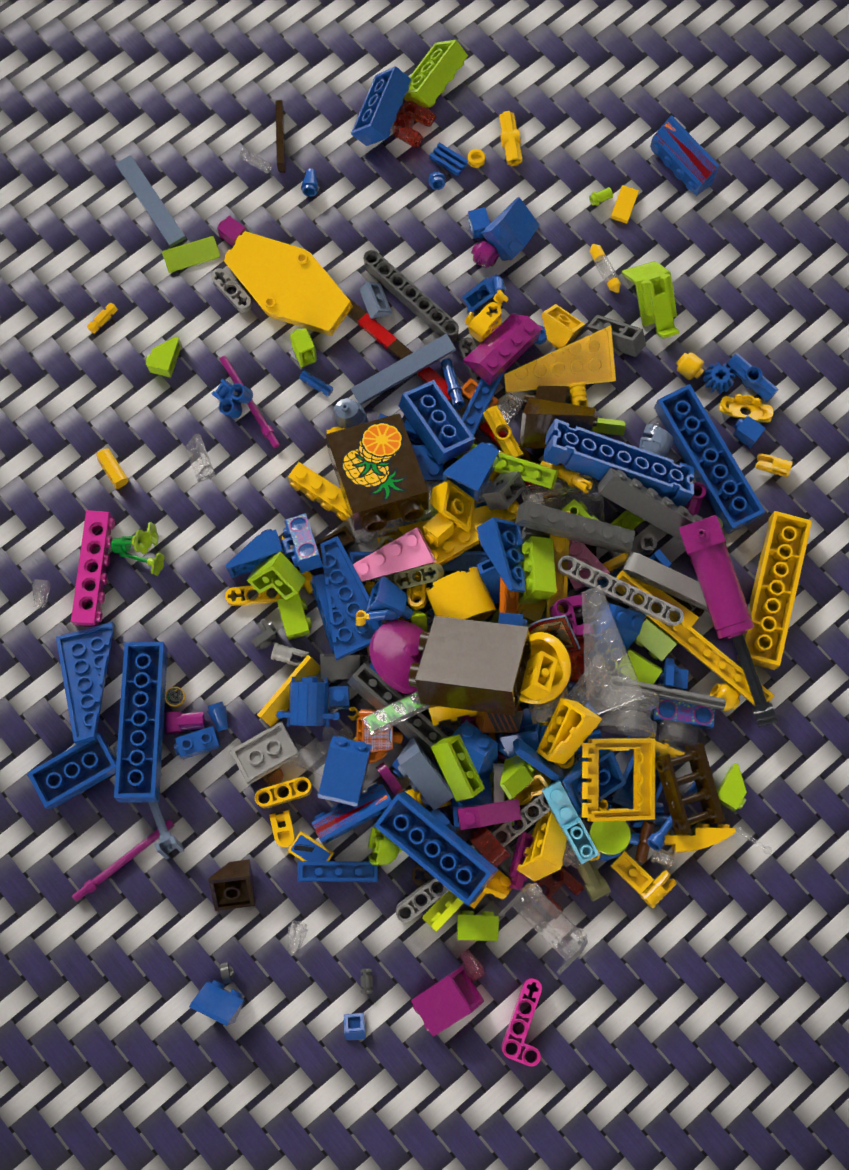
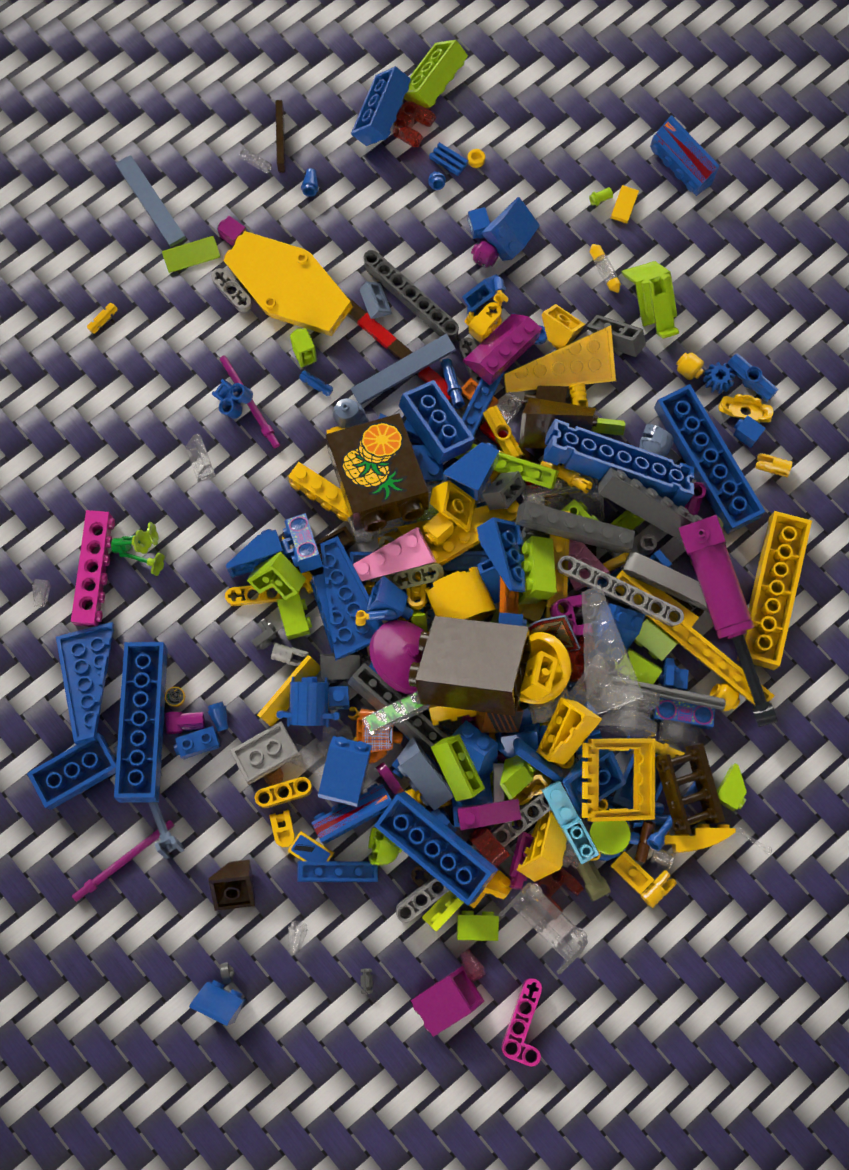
yellow brick [96,448,129,490] -> none
lime slope [146,337,182,378] -> none
blue slope [344,1013,366,1040] -> none
yellow piece [499,111,522,167] -> none

